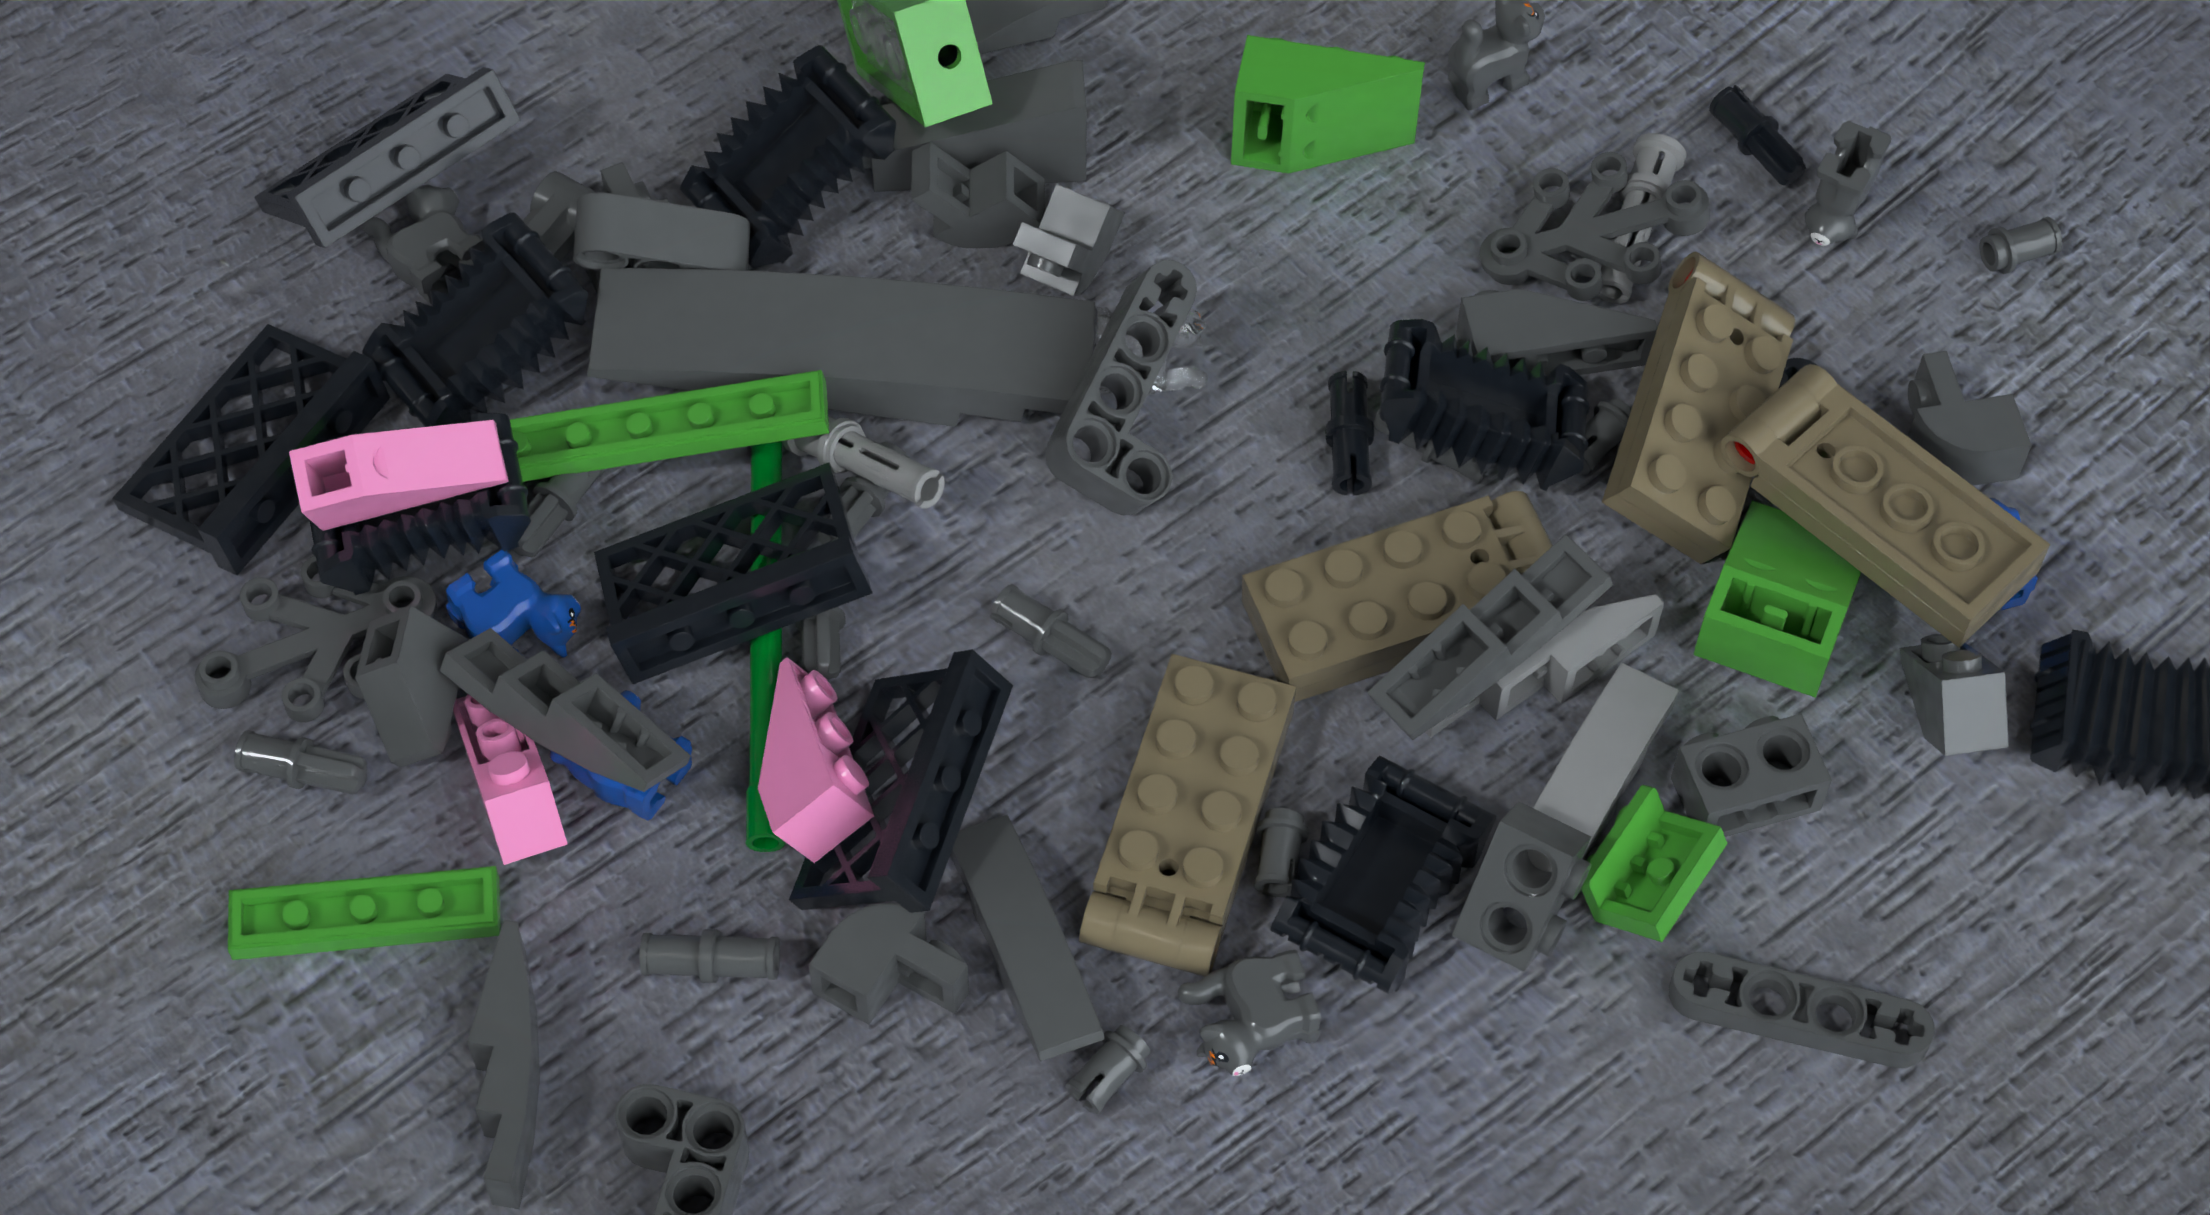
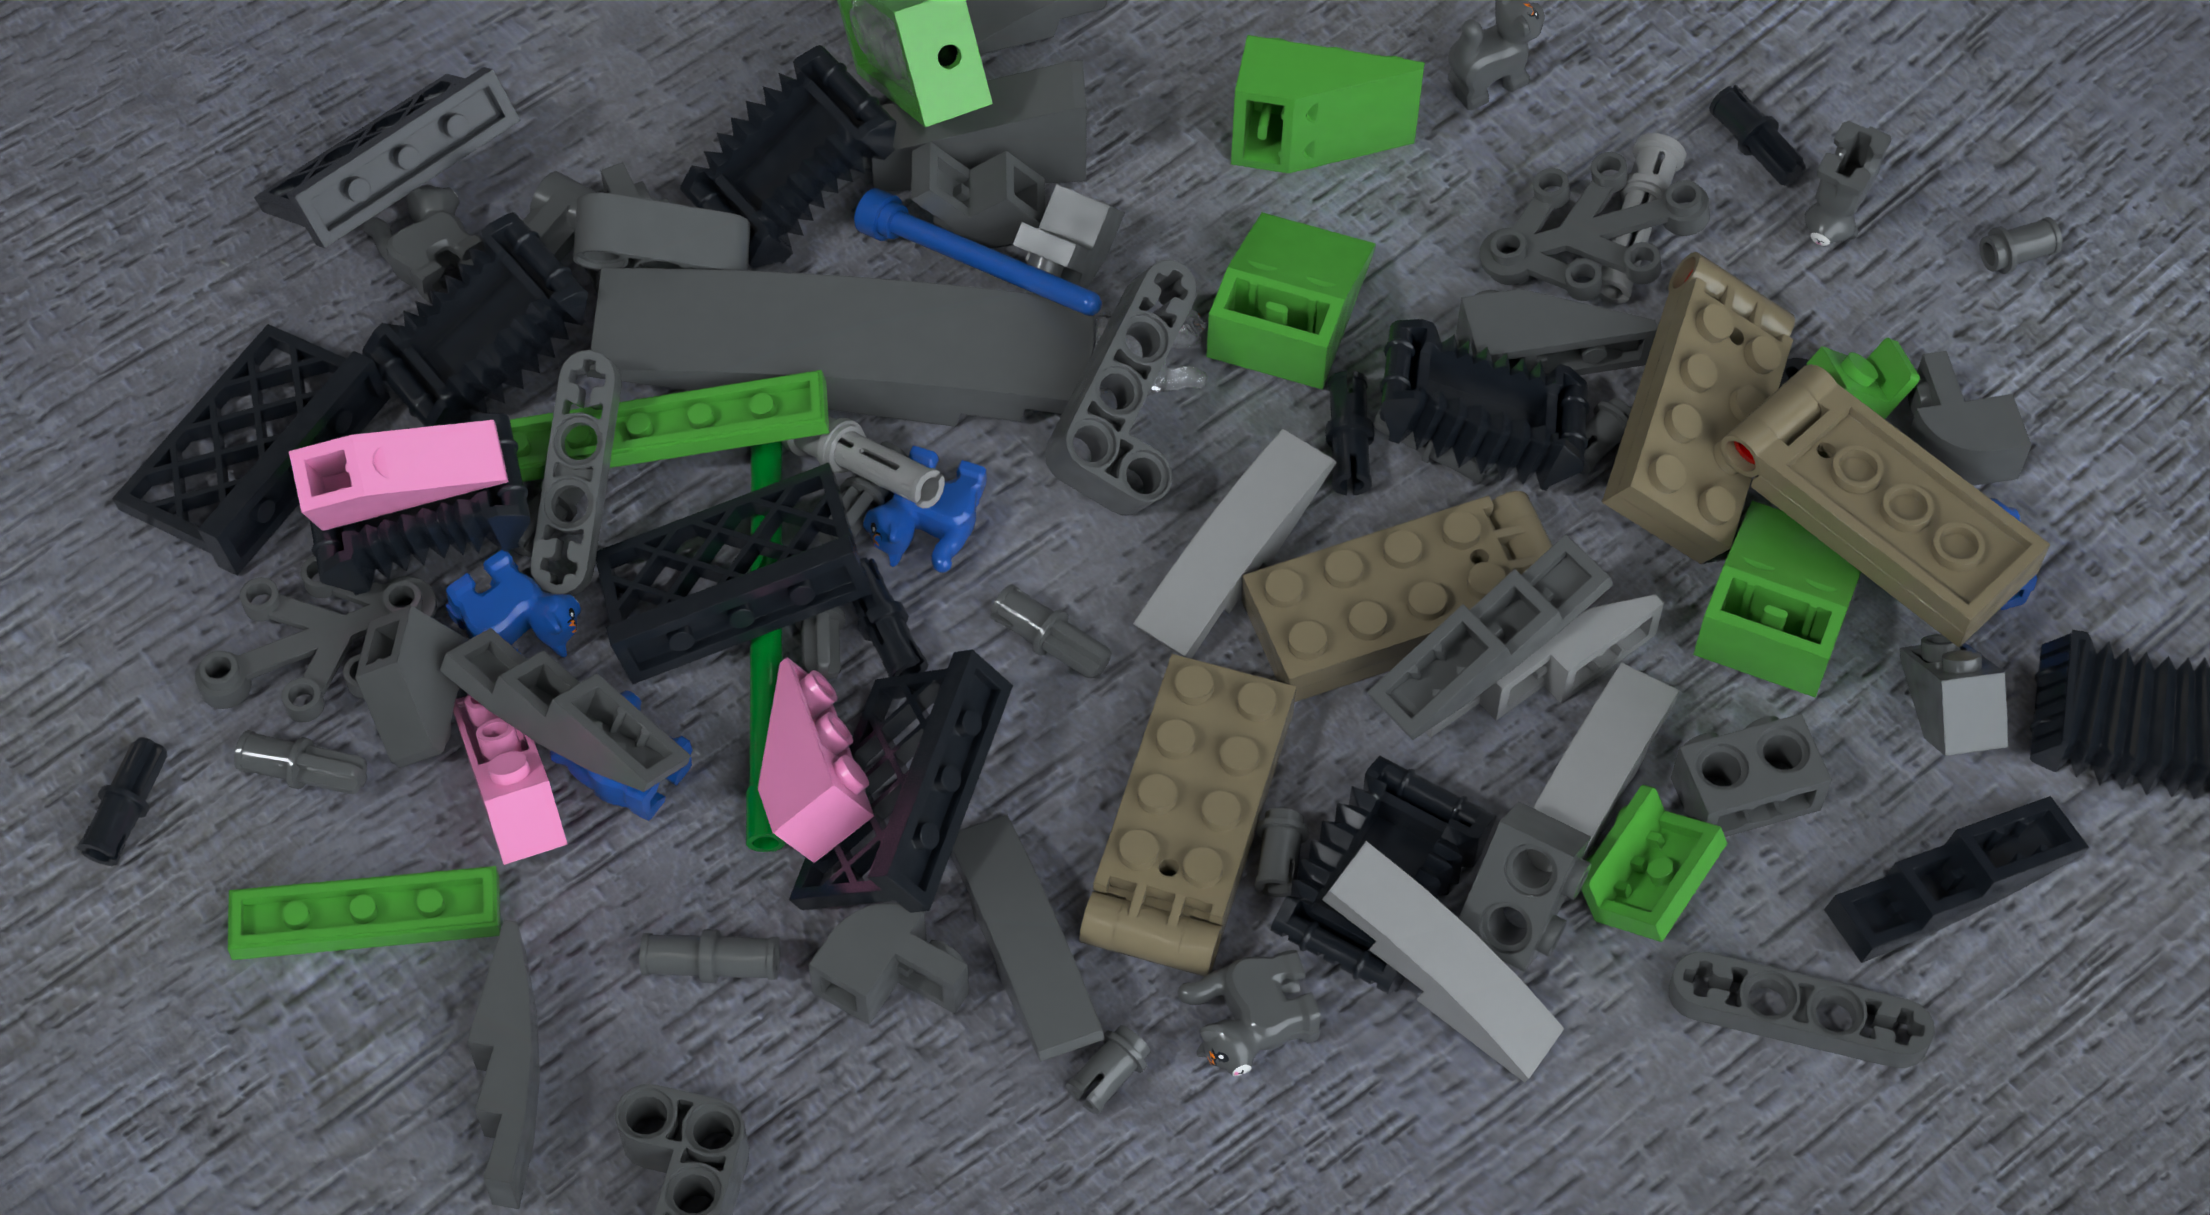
none -> black axle [77,737,167,866]
none -> dark grey beam [531,350,622,596]
none -> black pin [852,558,929,677]
none -> blue piece [854,188,1102,316]
none -> blue animal [863,446,987,573]
none -> light grey slope [1133,429,1336,659]
none -> bright green slope [1206,212,1376,390]
none -> light grey slope [1322,841,1564,1083]
none -> bright green bracket [1806,338,1920,419]
none -> black slope [1824,796,2089,963]

